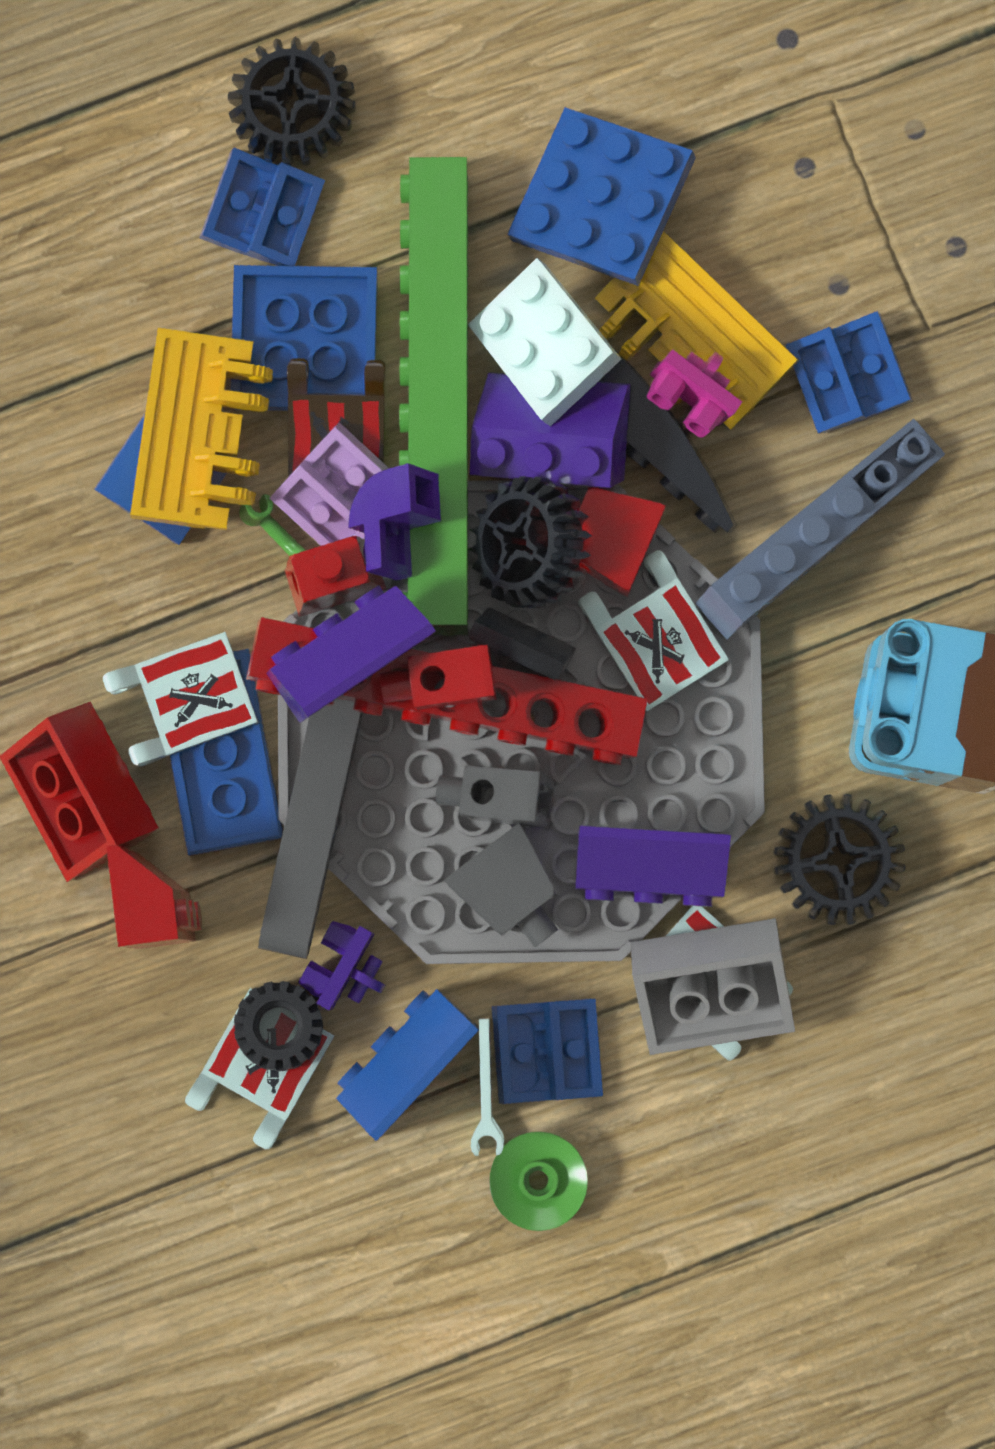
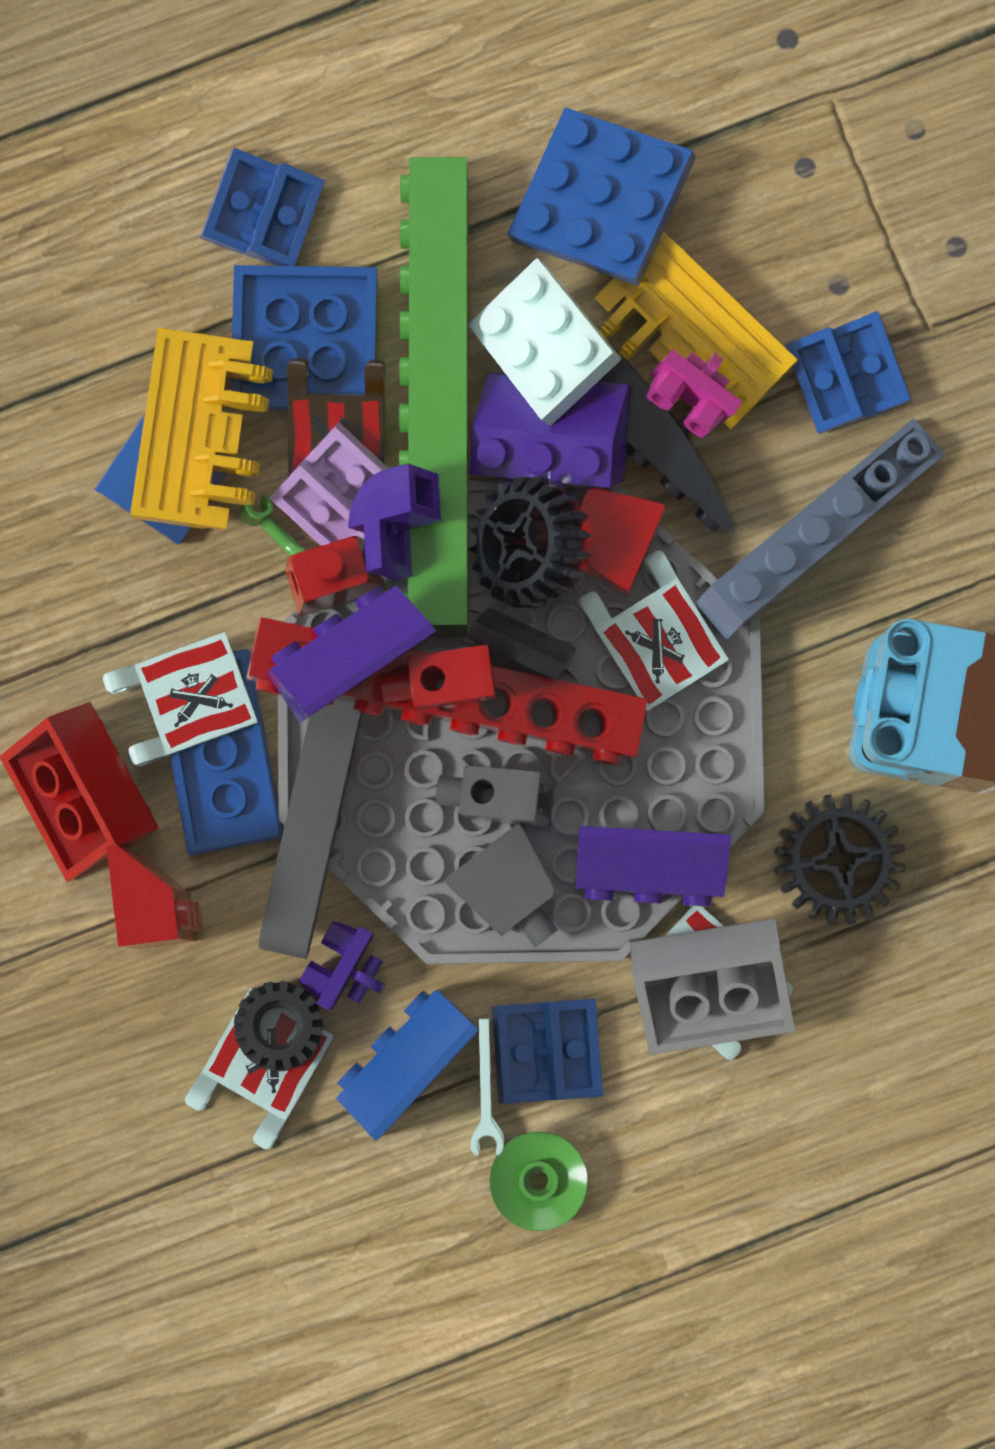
black gear [228,36,356,166] -> none

